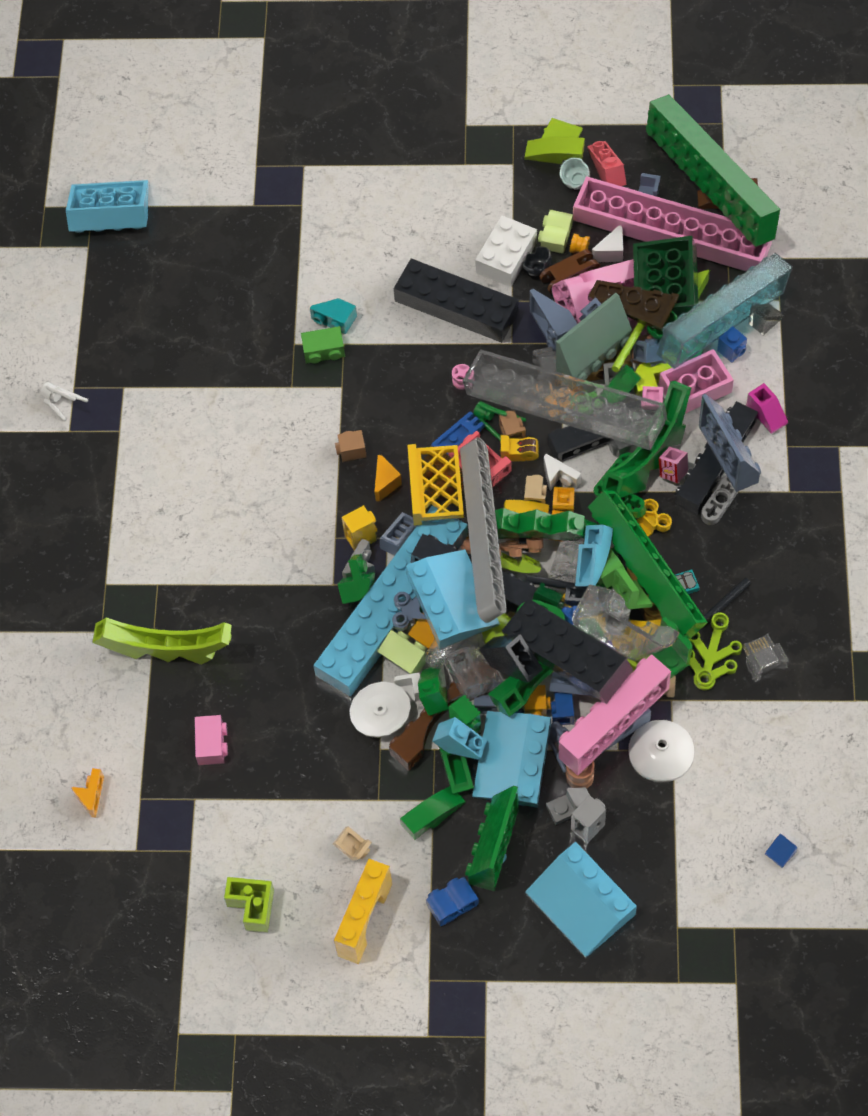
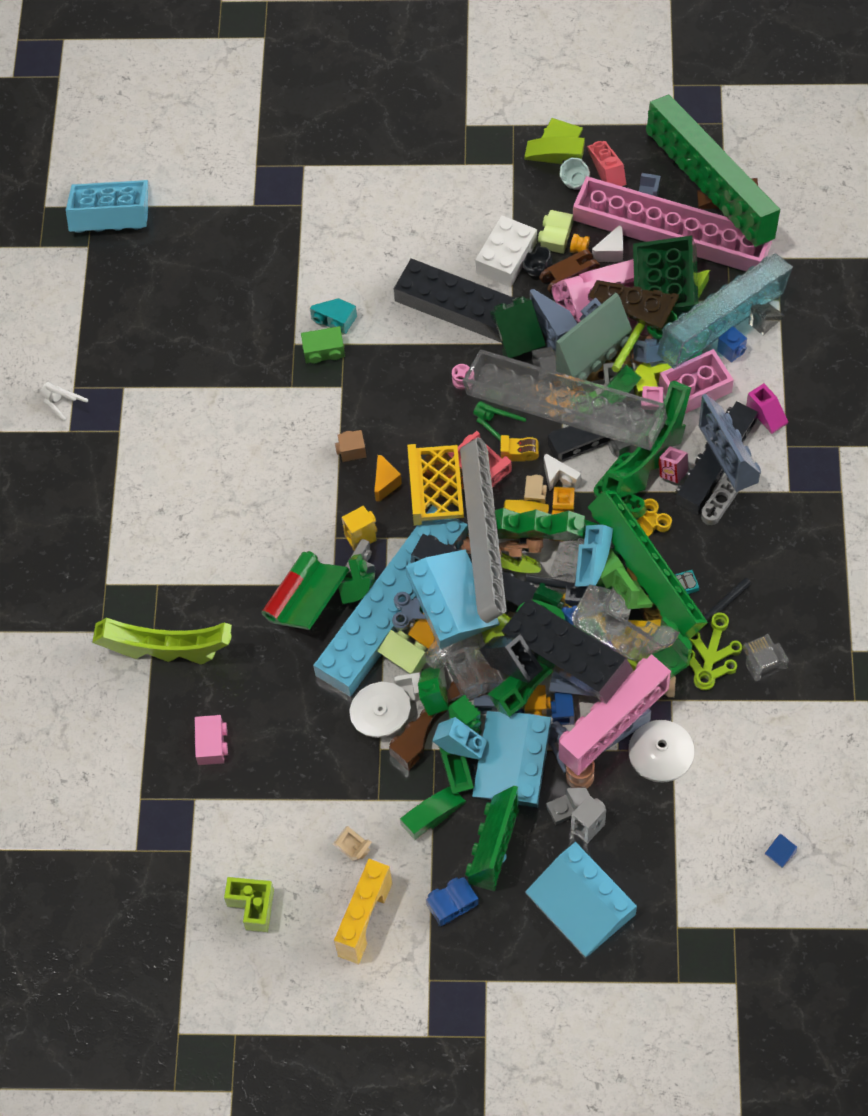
light orange slope [71,768,104,818] -> none
sand blue slope [380,512,417,556] -> none
blue hinge [431,411,485,460] -> none
medium nougat brick [499,411,526,439] -> none
none -> green door [261,551,350,630]
none -> dark green panel [490,296,546,359]

